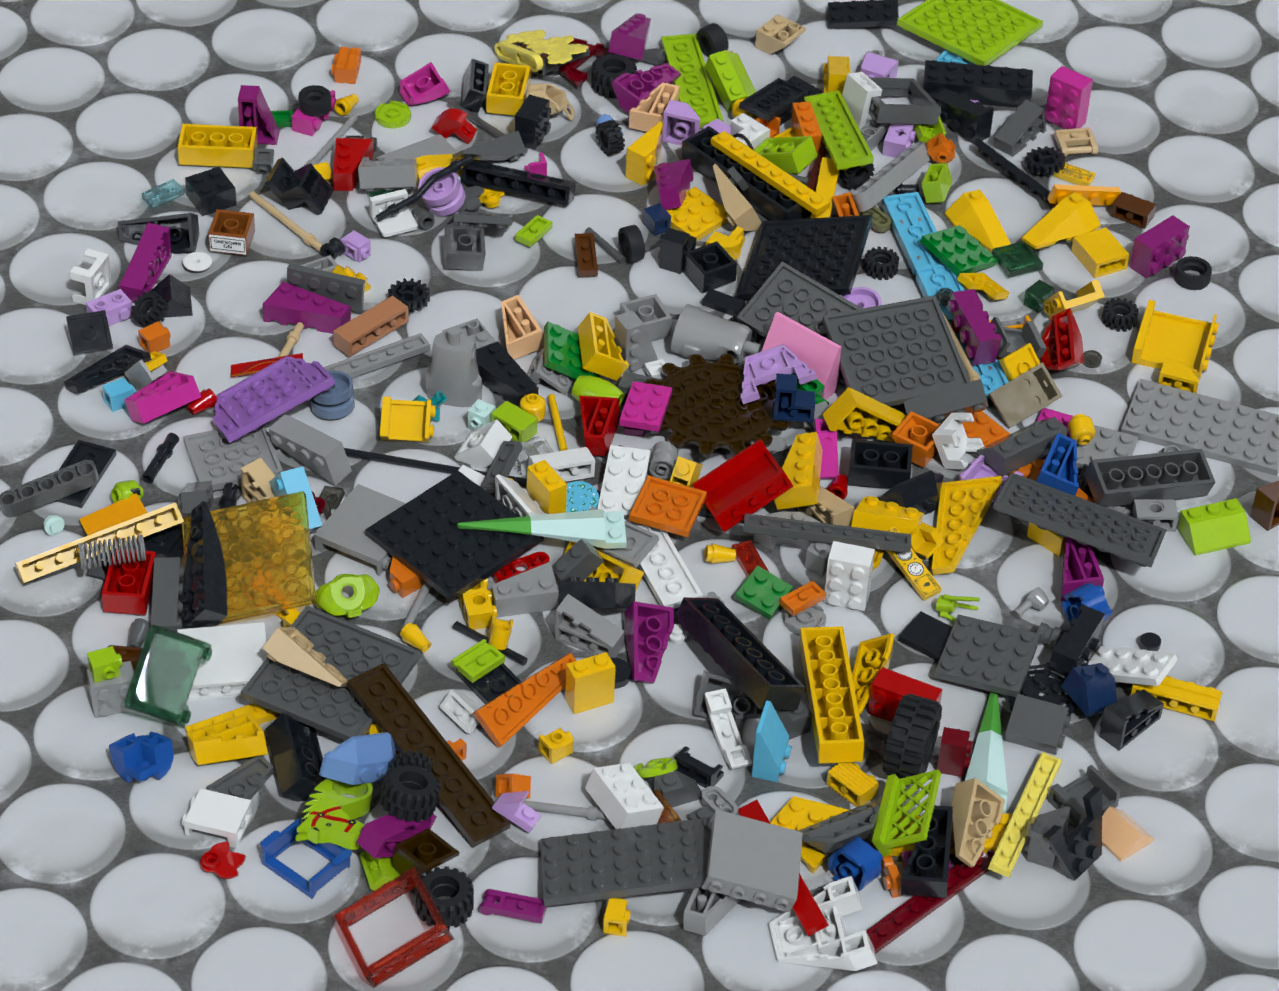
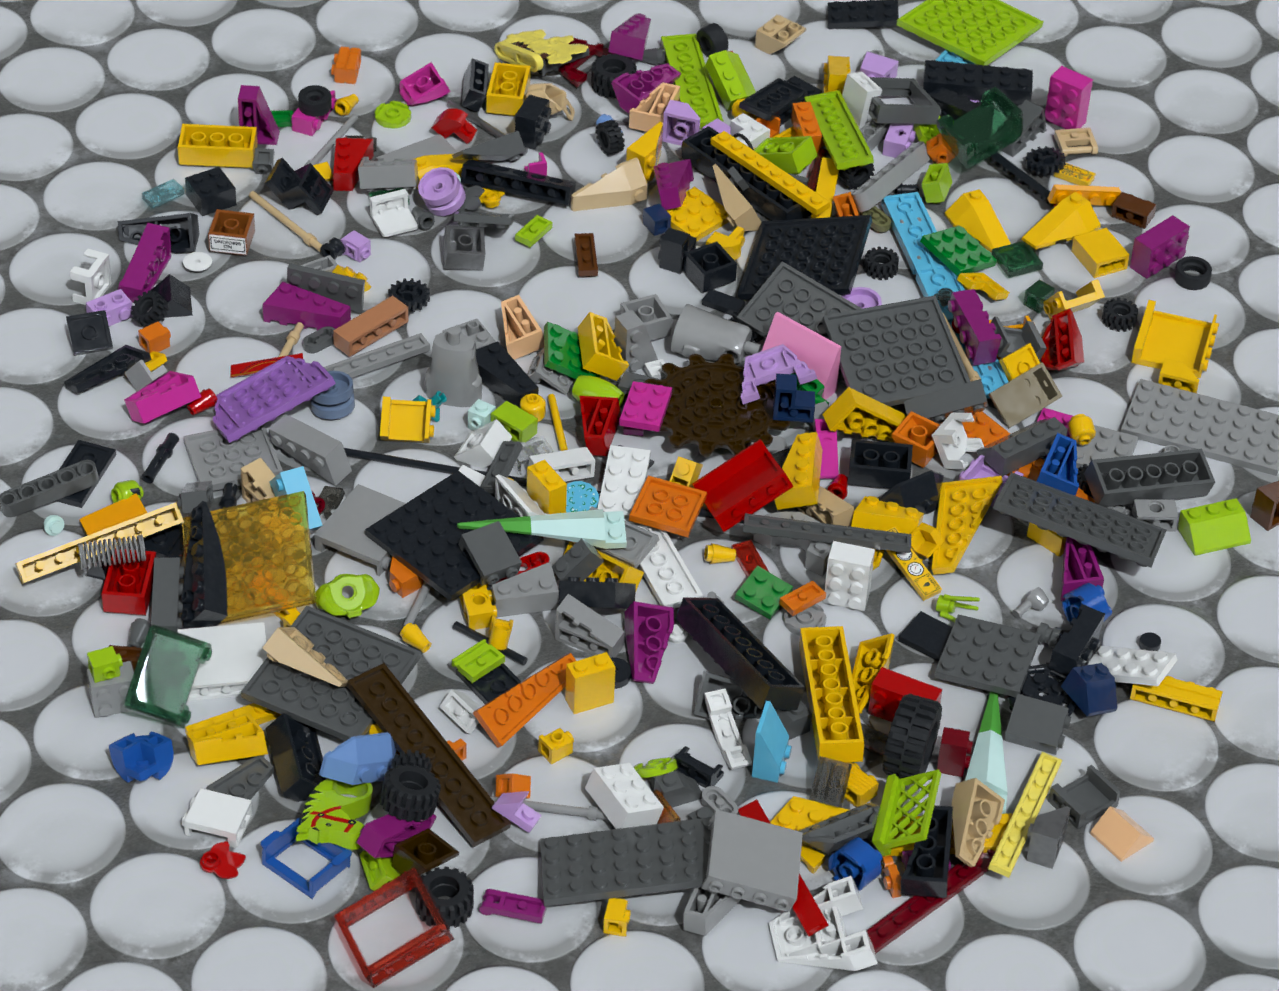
medium azure brick [102,378,135,412] -> none
black bar [375,154,474,222] -> none
dark grey bar [585,227,626,264] -> none
black tyre [618,225,645,263] -> none
light grey wheel [649,441,678,480] -> none
black wing [1042,786,1102,880] -> none
clear smoke tile [1083,350,1102,368] -> none
black wedge [1099,689,1164,751] -> none
none -> dark grey beam [303,327,335,354]
none -> dark grey panel [458,521,522,586]
none -> tan wedge [571,157,647,211]
none -> clear smoke plate [809,756,852,808]
none -> clear green windscreen [937,86,1023,168]

